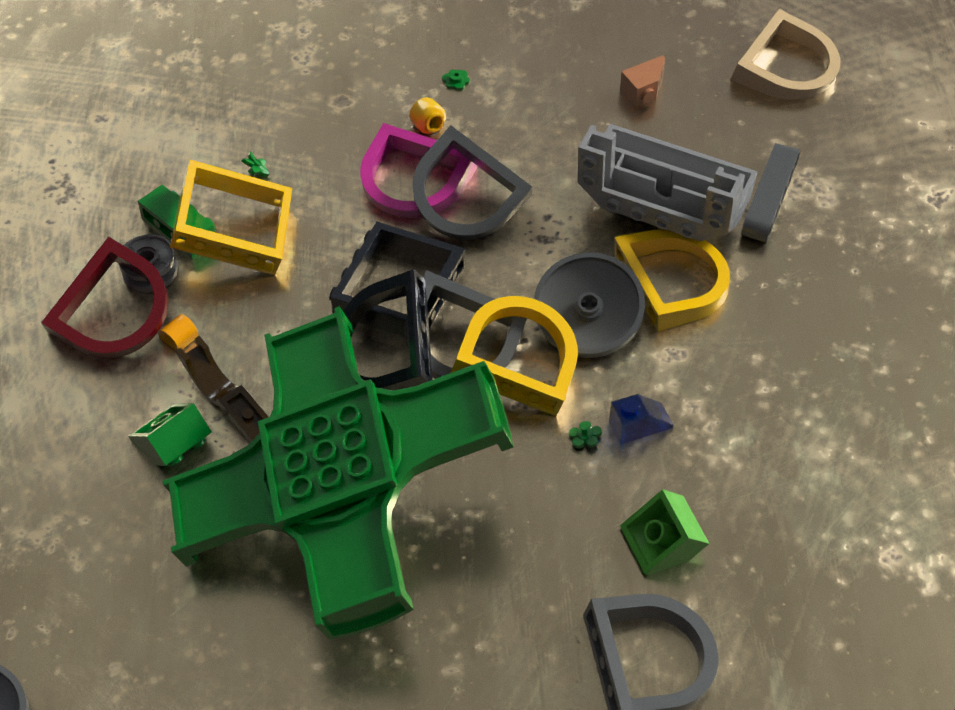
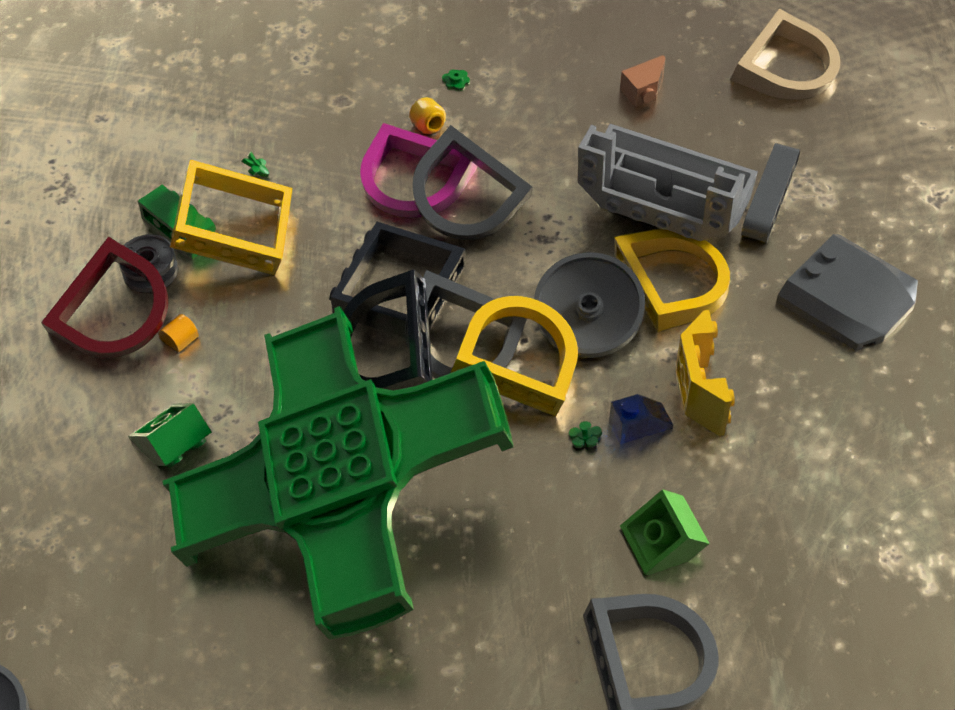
dark brown piece [176,336,269,443] -> none
none -> yellow slope [675,310,735,436]
none -> dark grey wedge [776,234,918,351]

